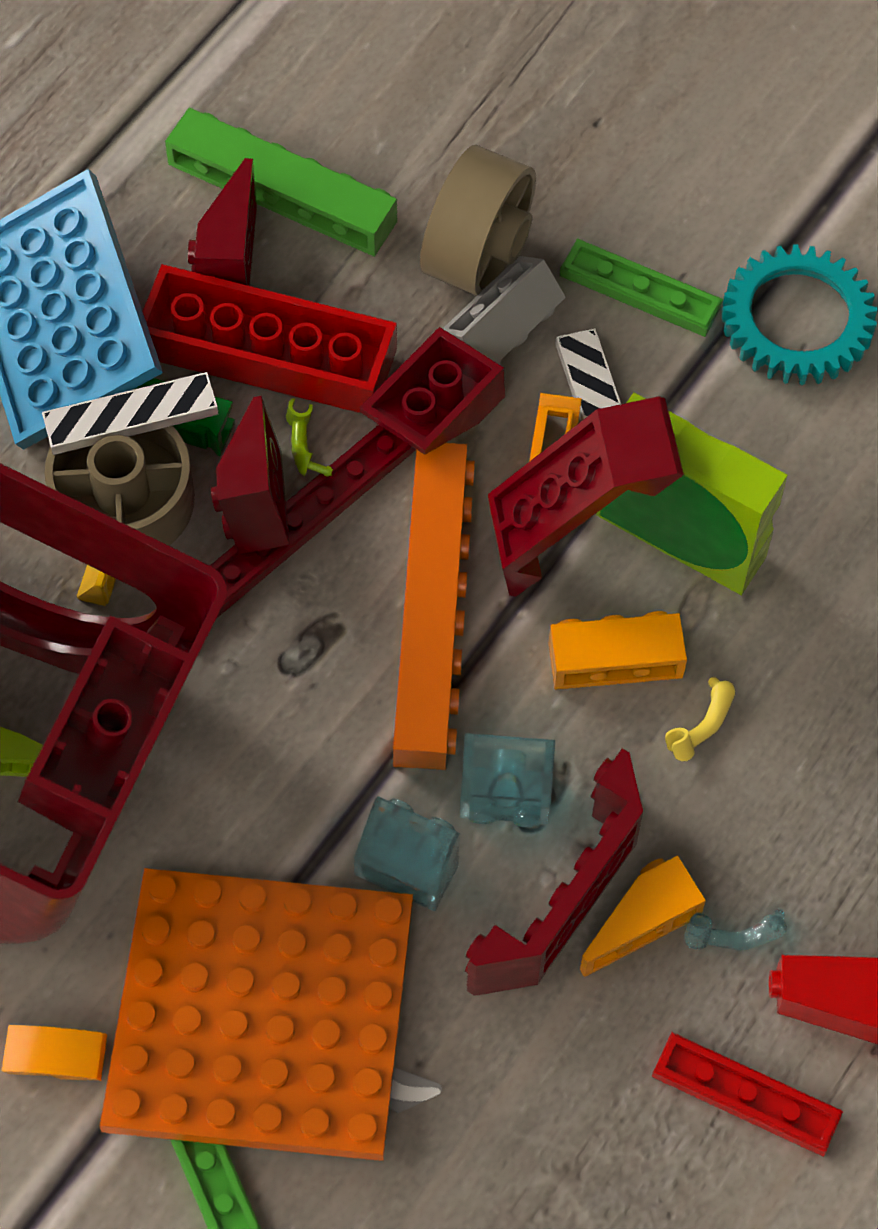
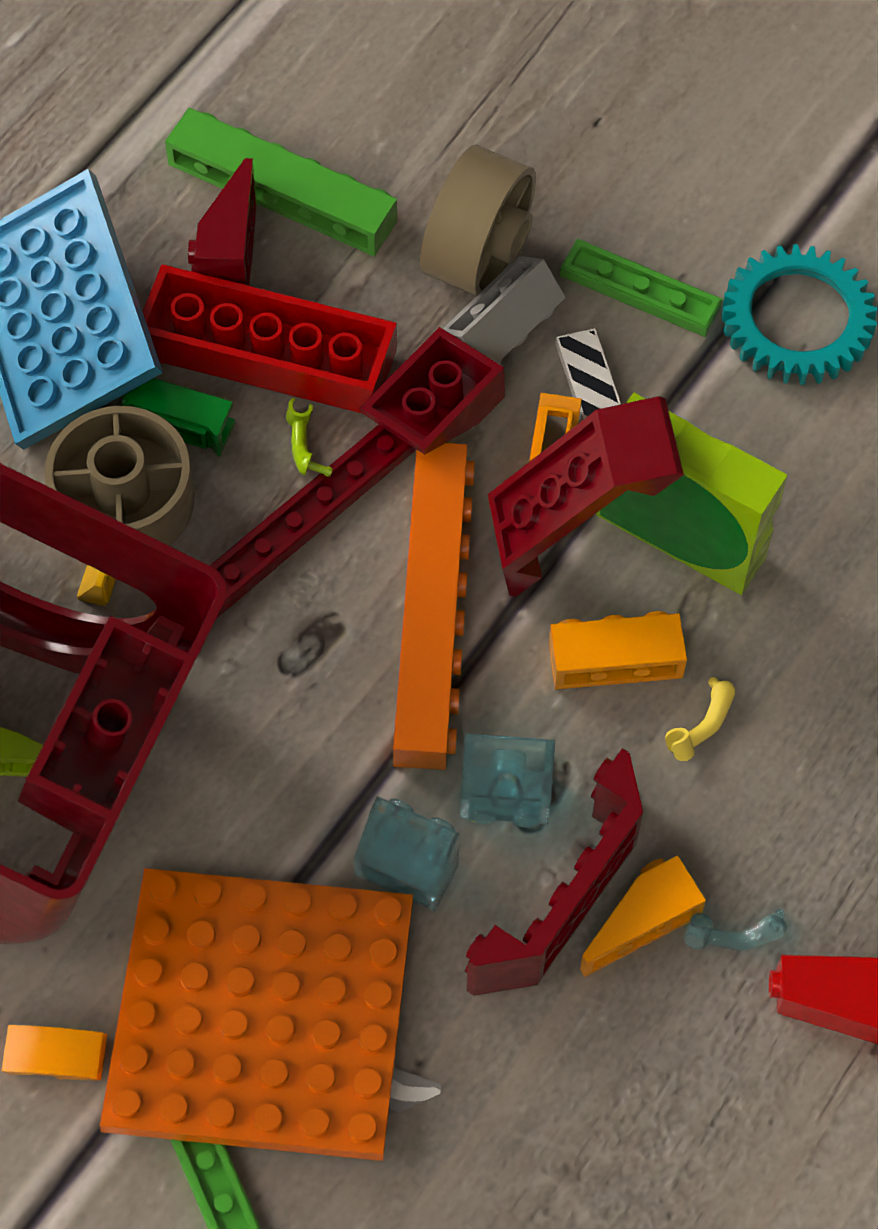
white tile [42,372,218,455] -> none
dark red slope [211,396,289,555] -> none
red tile [652,1032,843,1157] -> none

